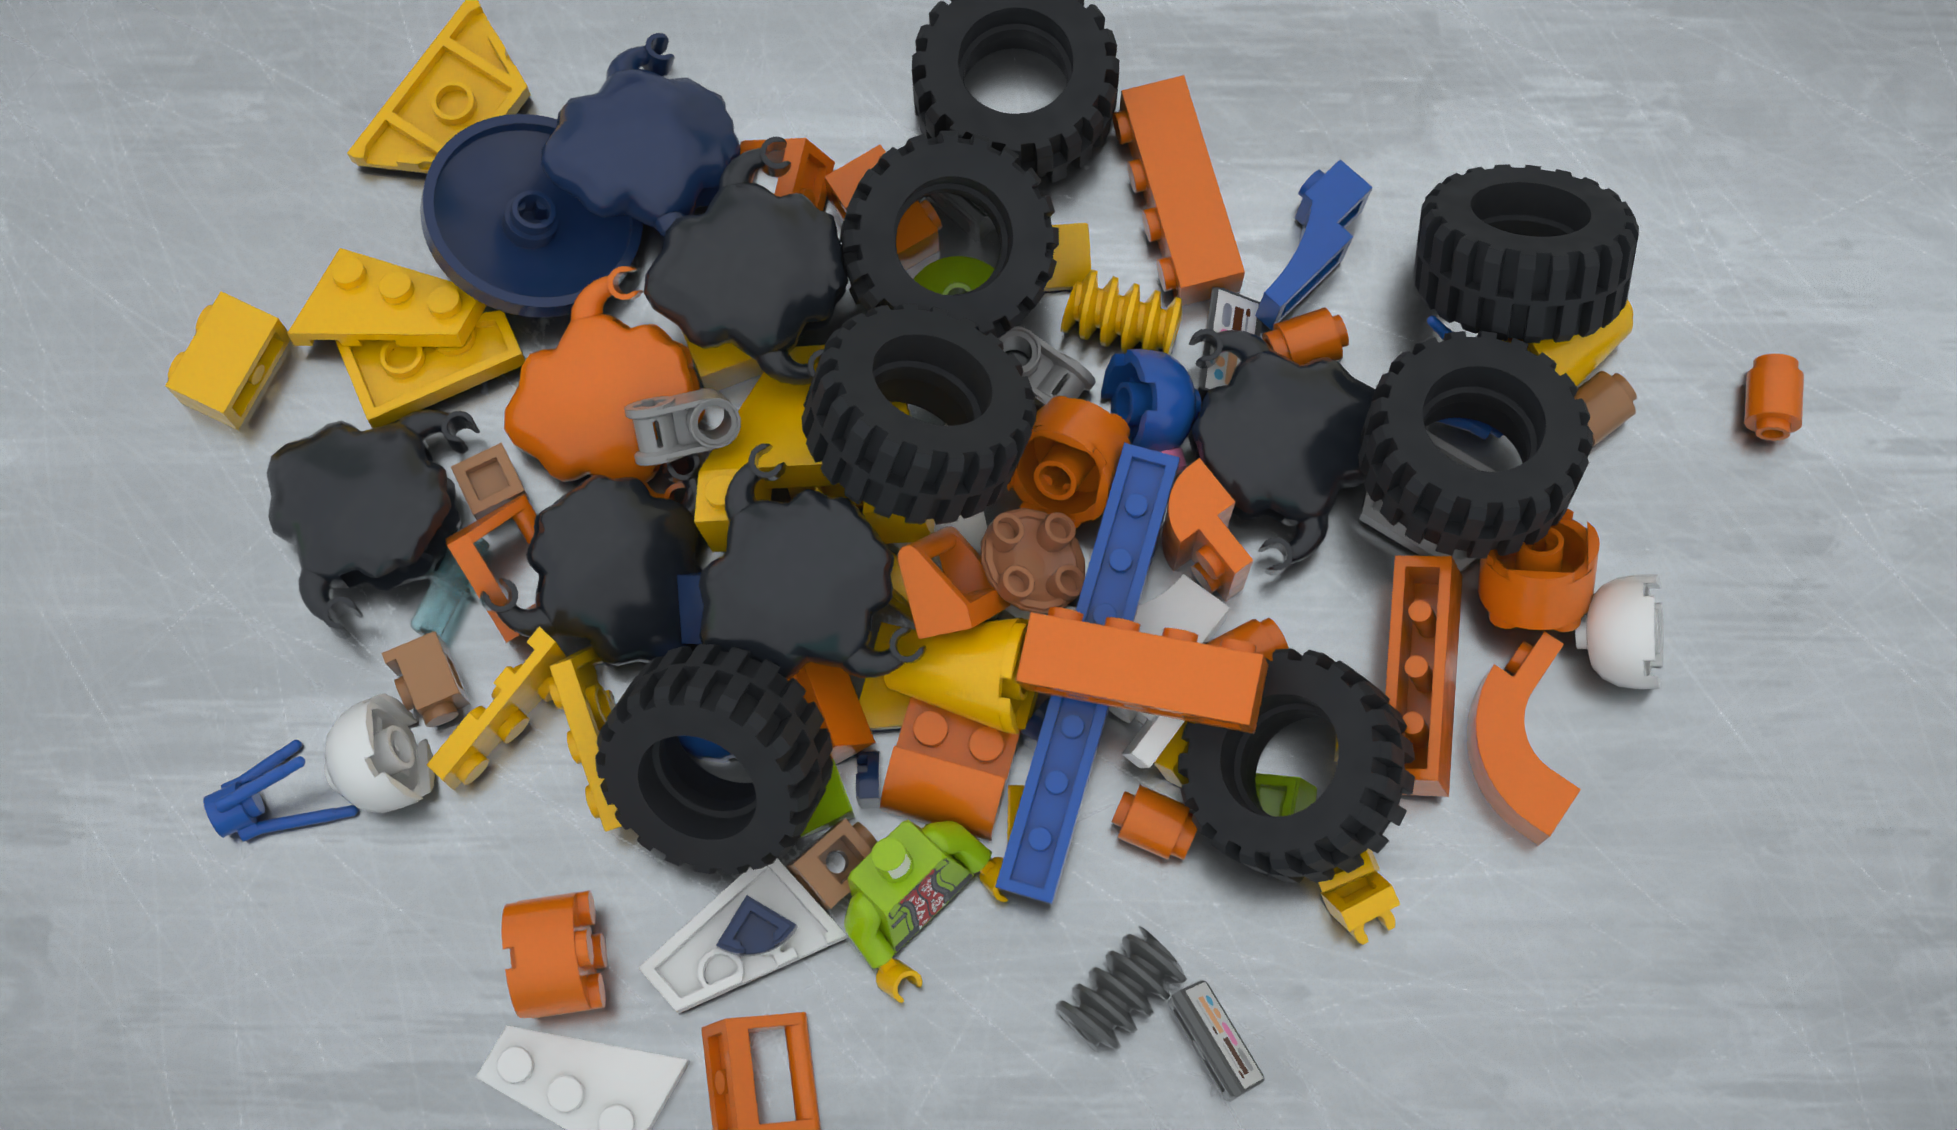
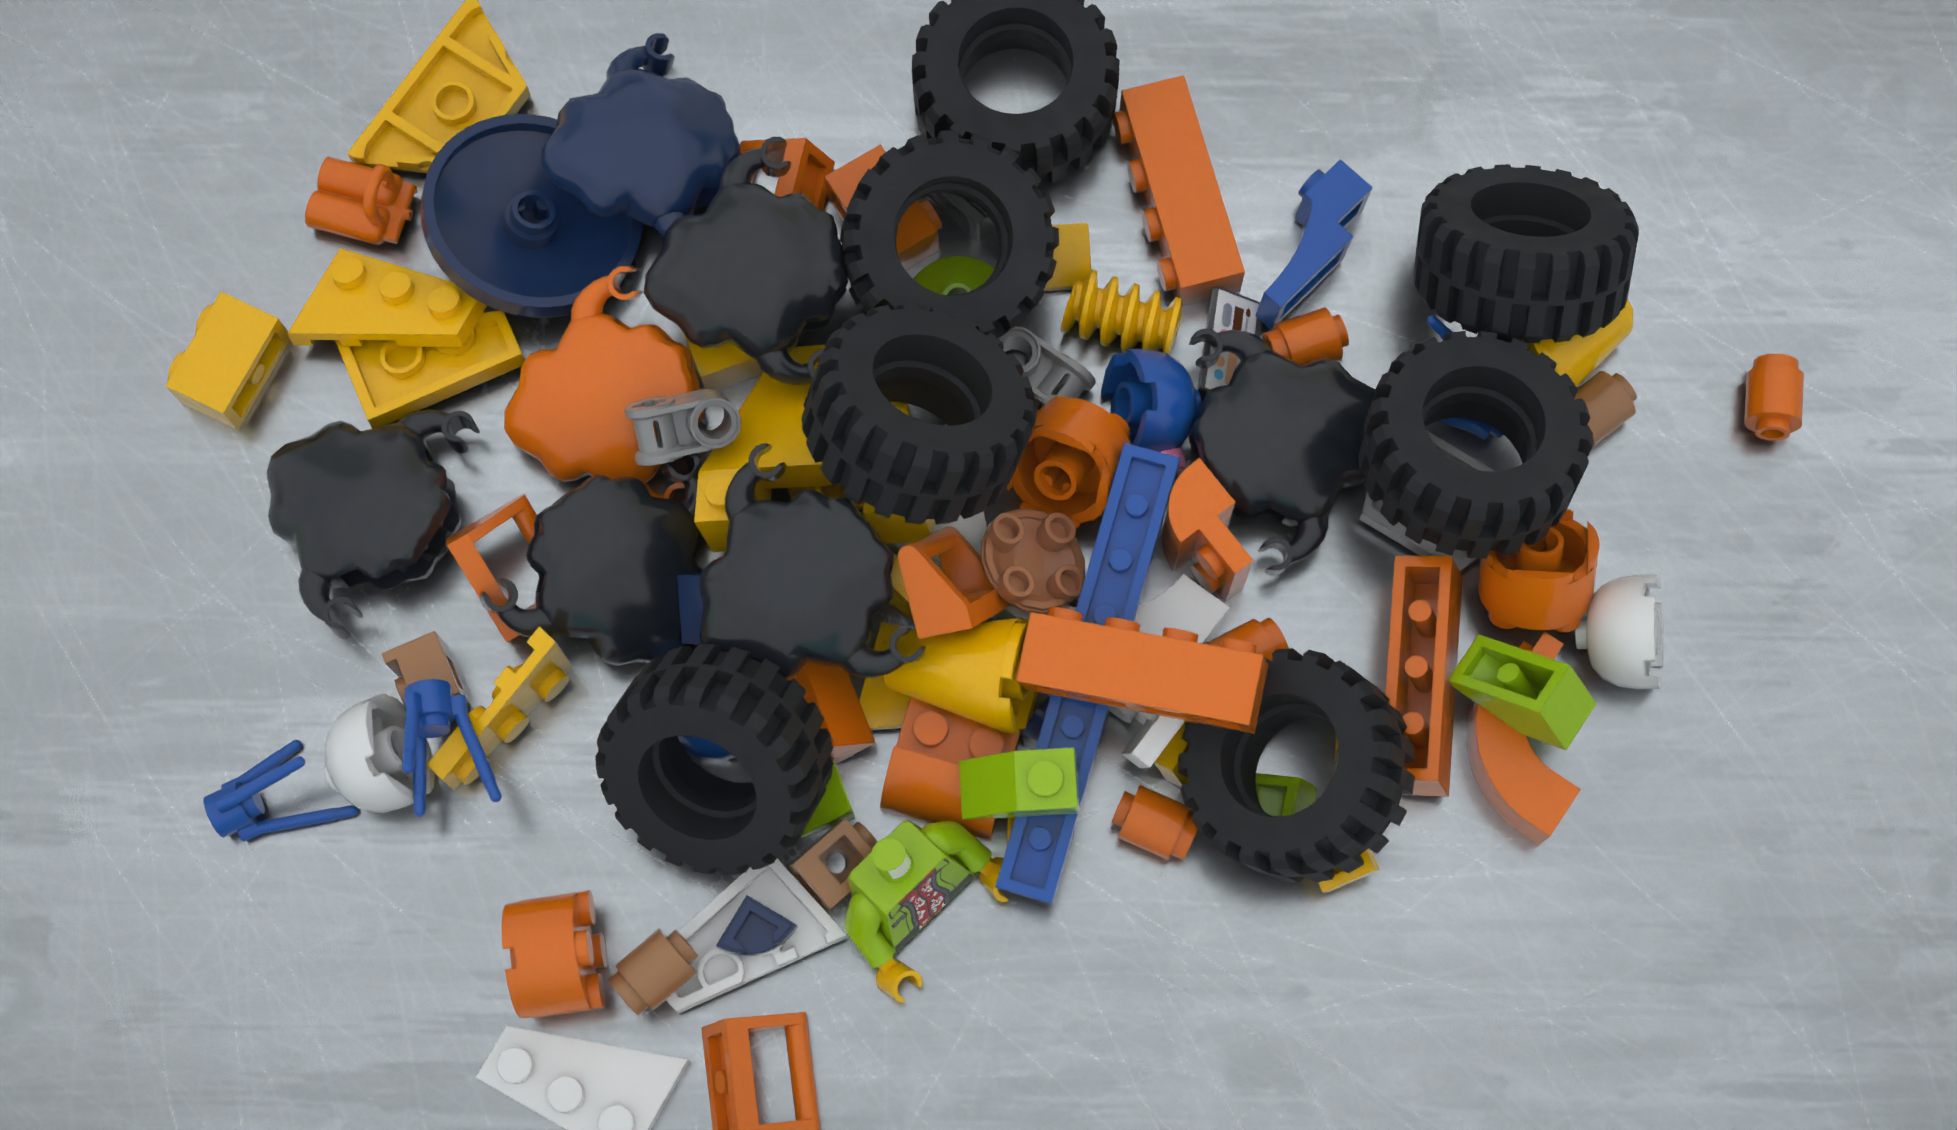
clear light blue axle [410,529,490,637] -> none
medium nougat tile [451,442,528,520] -> none
yellow wing [548,646,622,831] -> none
dark blue tile [856,751,881,809] -> none
dark grey piece [1056,926,1187,1053] -> none
slope [1168,980,1264,1102] -> none
yellow tile [1320,872,1400,945] -> none
none -> orange piece [305,156,417,245]
none -> blue plant [402,679,502,817]
none -> medium nougat brick [608,928,698,1016]
none -> lime slope [959,747,1080,820]
none -> lime slope [1448,634,1597,750]

